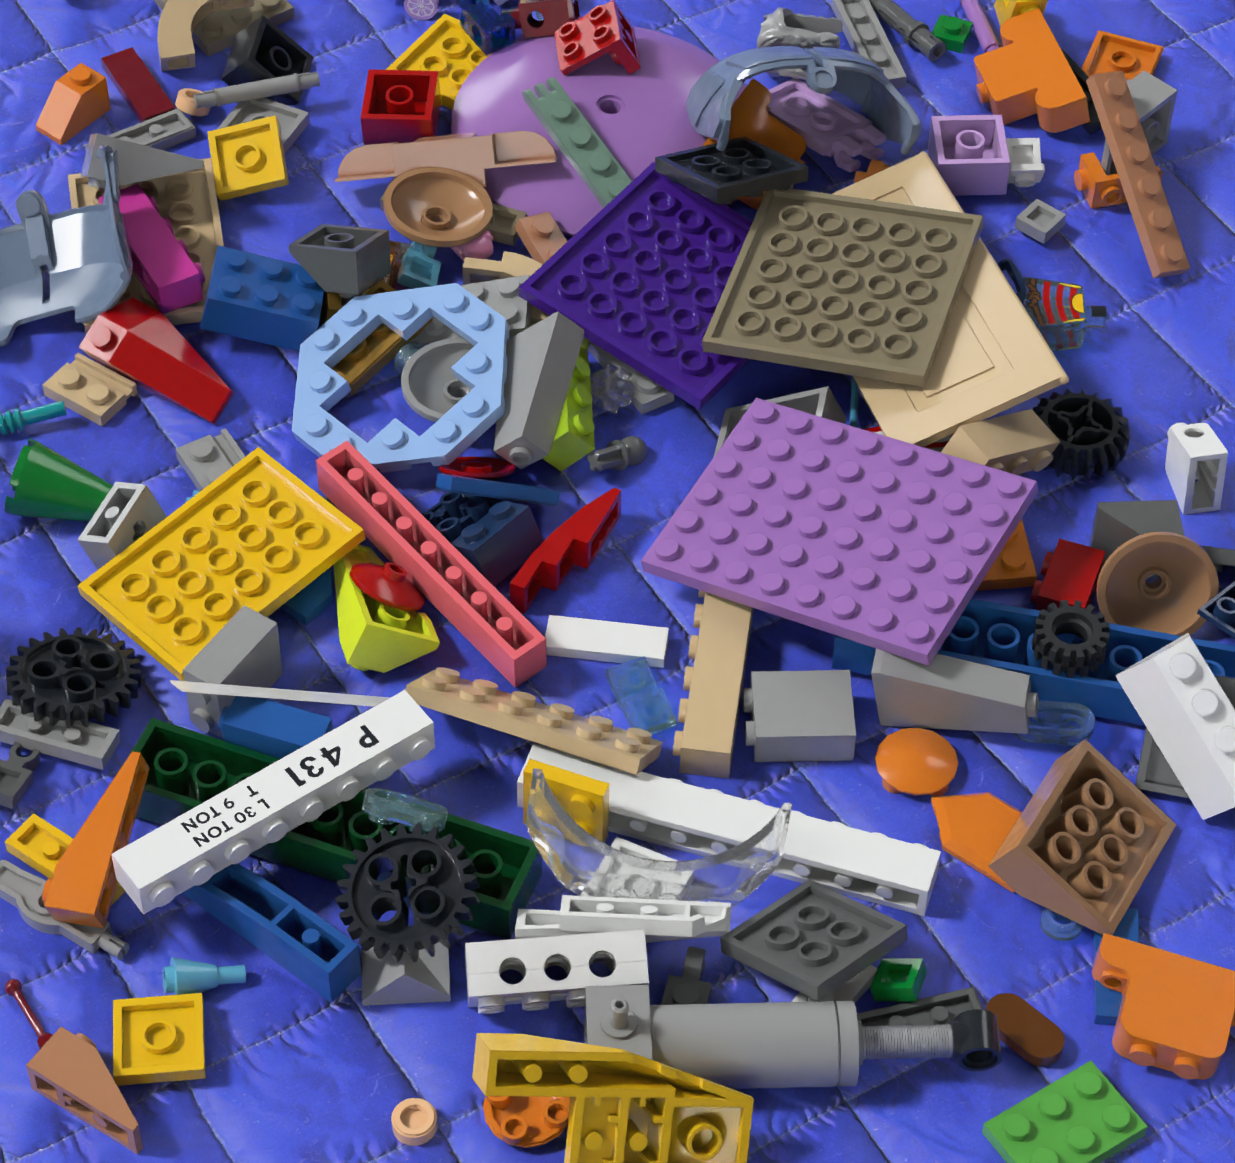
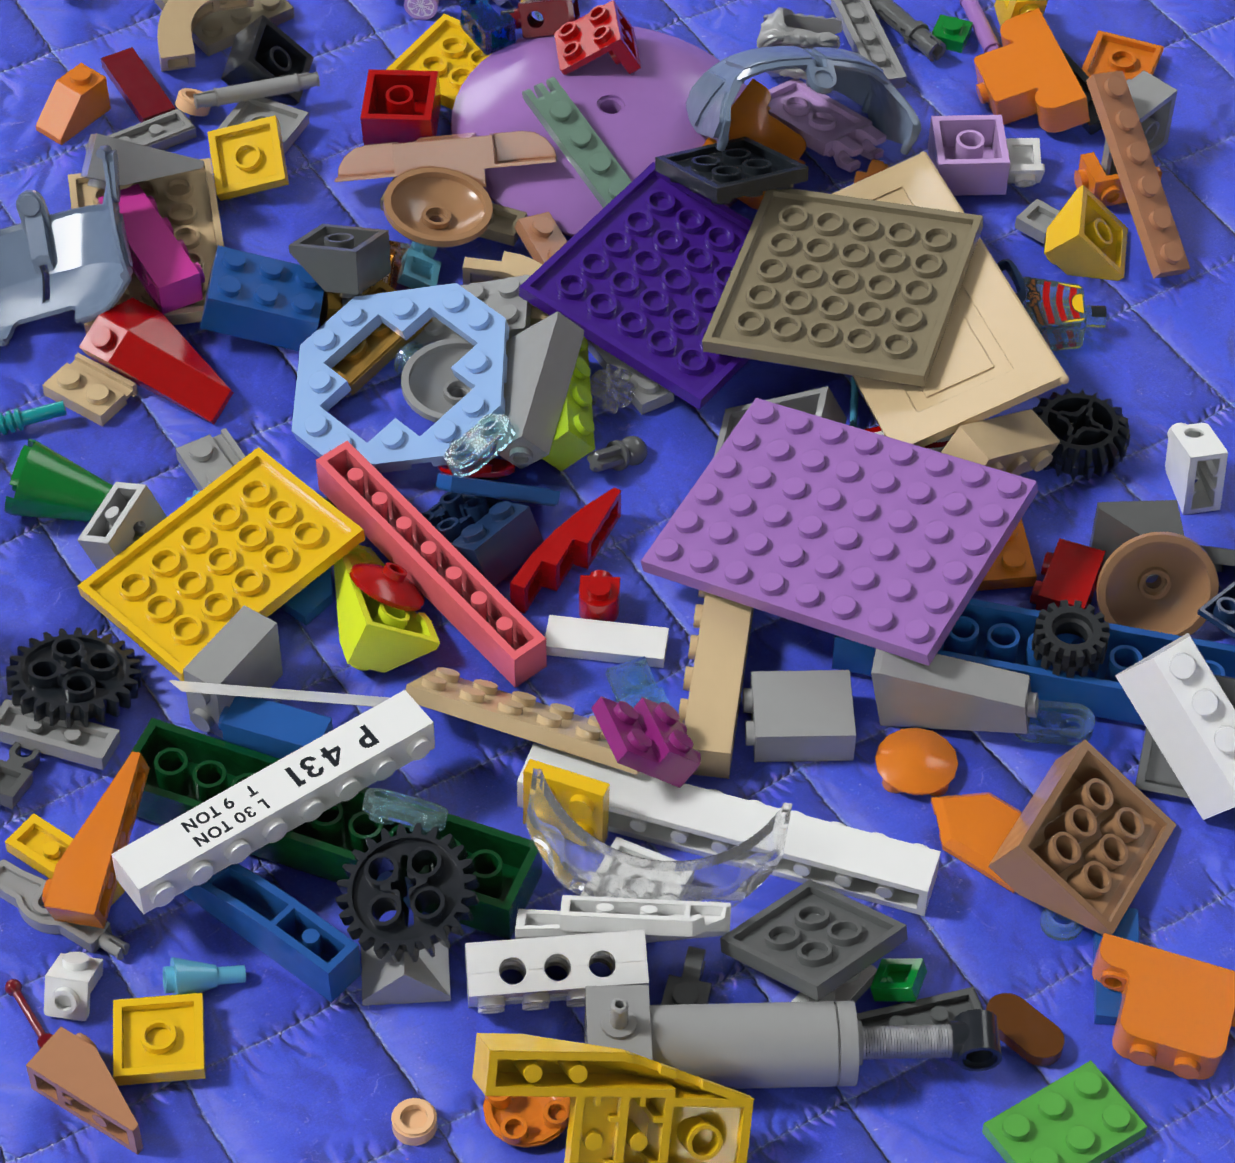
bright pink piece [450,230,494,261] -> none
none -> white bracket [44,952,103,1021]
none -> clear light blue plate [444,414,515,477]
none -> red plate [579,570,620,622]
none -> magenta plate [591,696,701,788]
none -> yellow slope [1044,185,1128,281]

